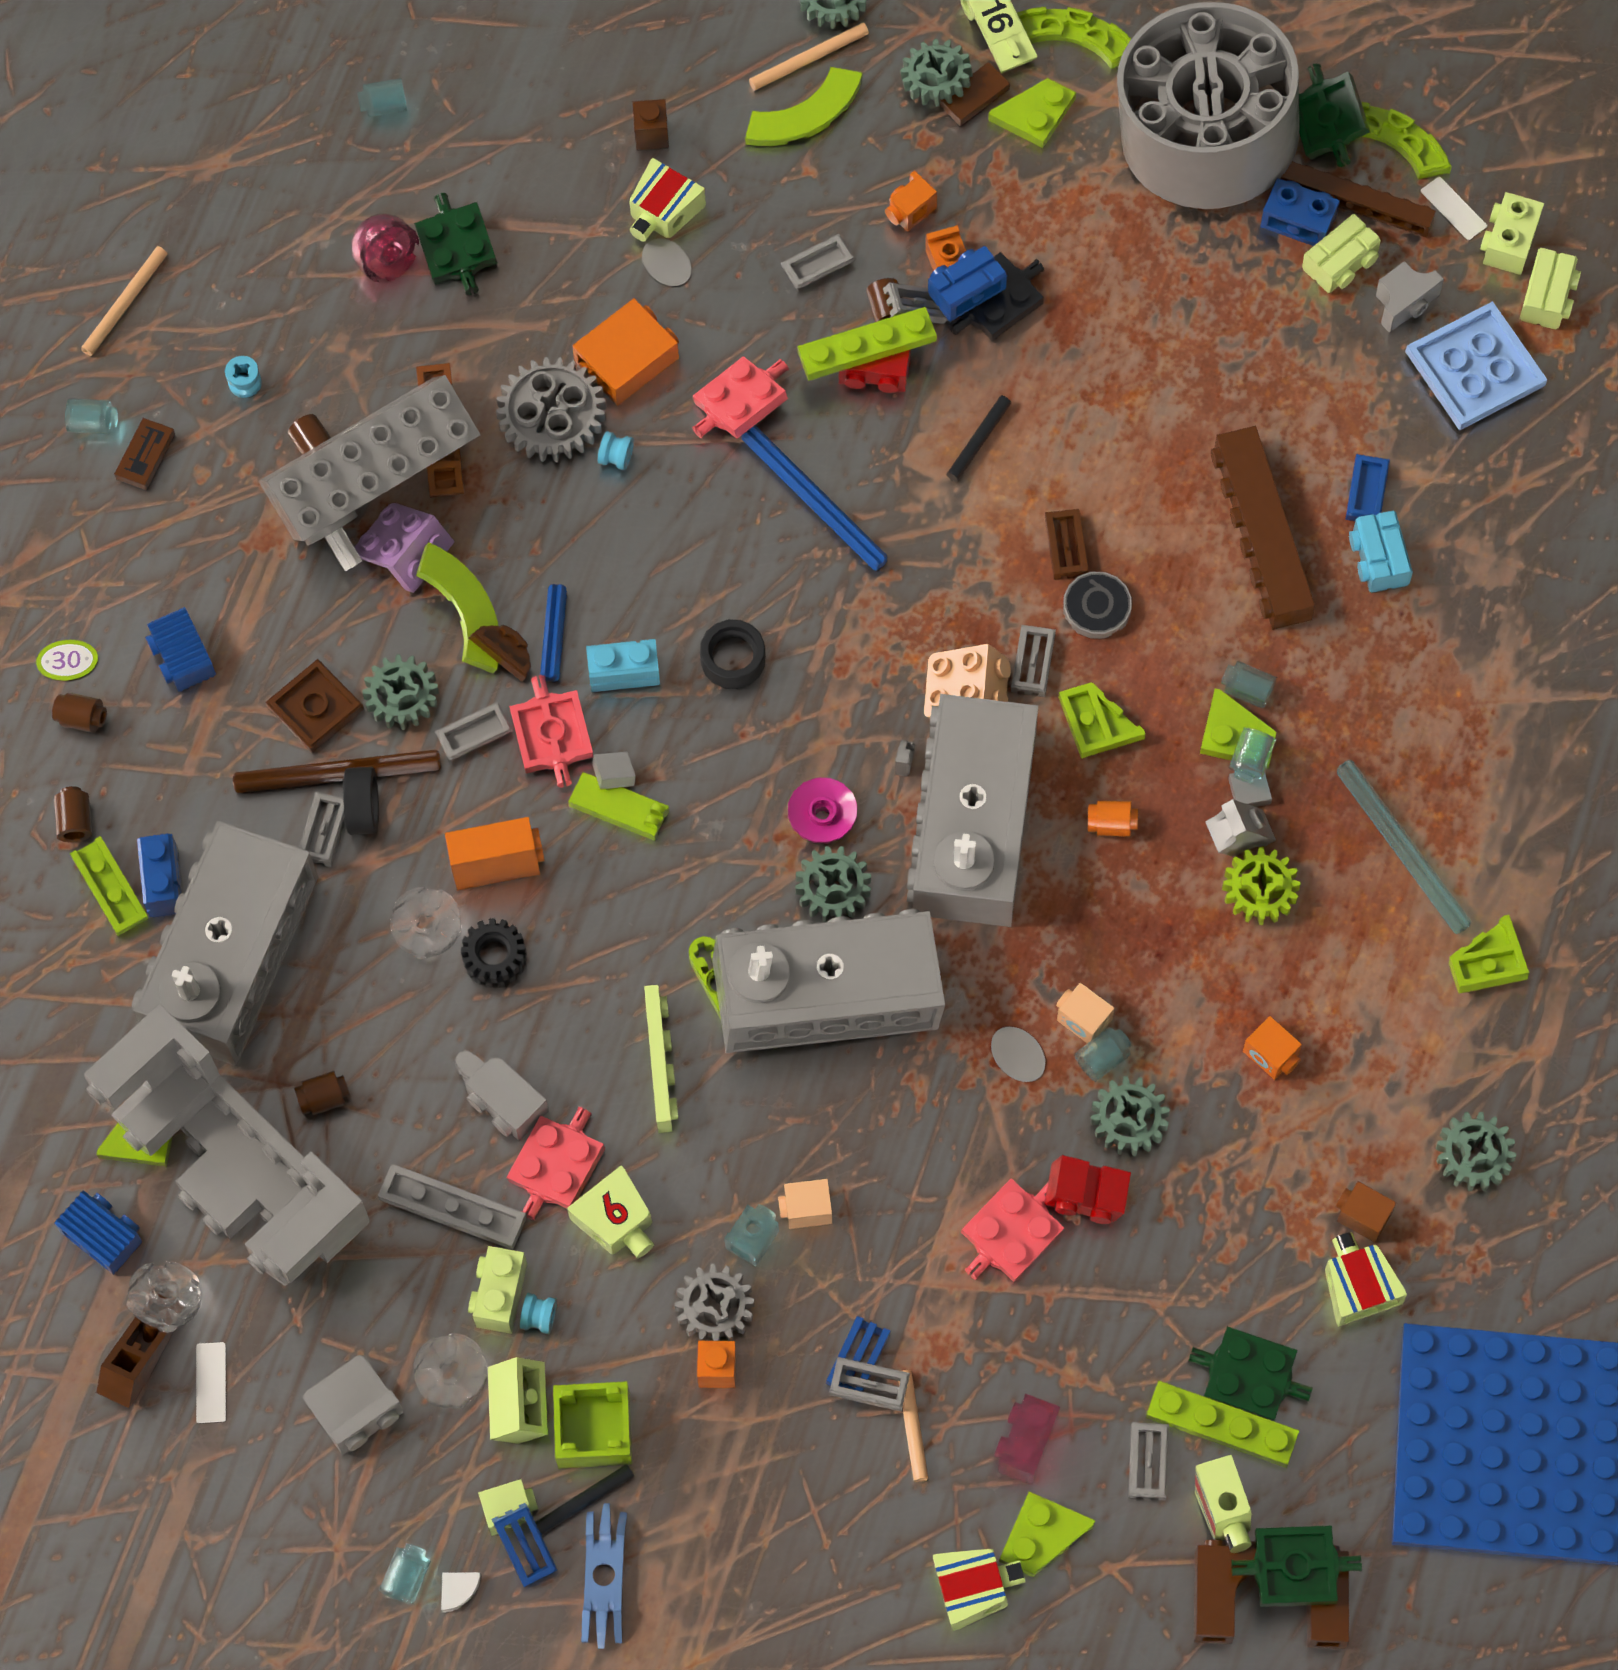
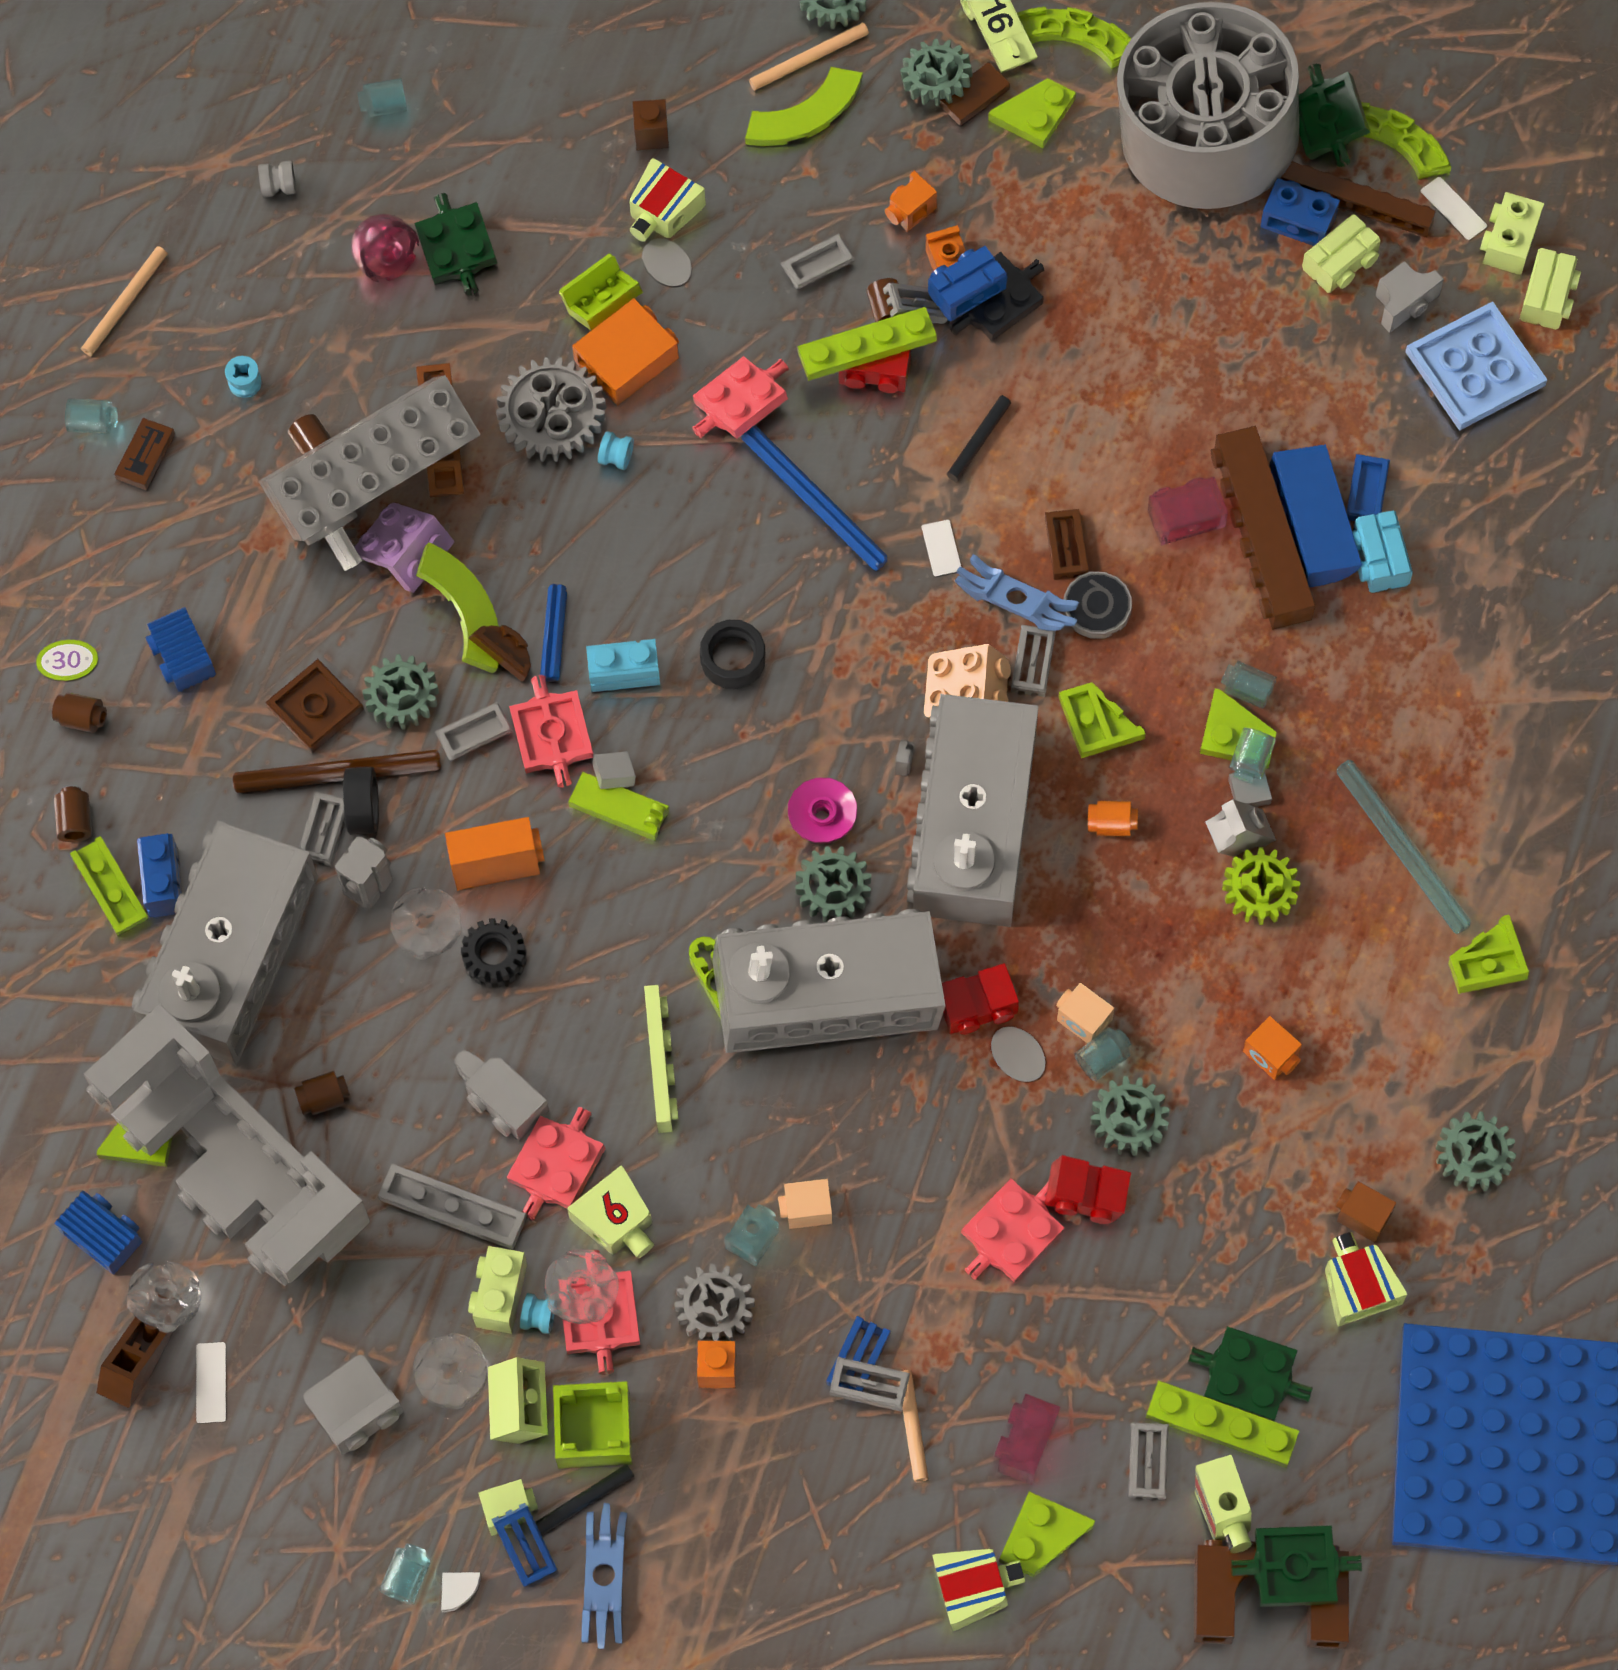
none -> light grey wheel [258,161,296,197]
none -> light grey brick [334,836,393,909]
none -> clear plate [544,1249,619,1324]
none -> coral plate [558,1250,640,1375]
none -> lime bracket [559,253,643,331]
none -> white sticker [921,520,961,576]
none -> red brick [942,963,1019,1035]
none -> medium blue piece [955,554,1079,631]
none -> clear pink brick [1147,477,1228,546]
none -> blue brick [1269,444,1362,588]

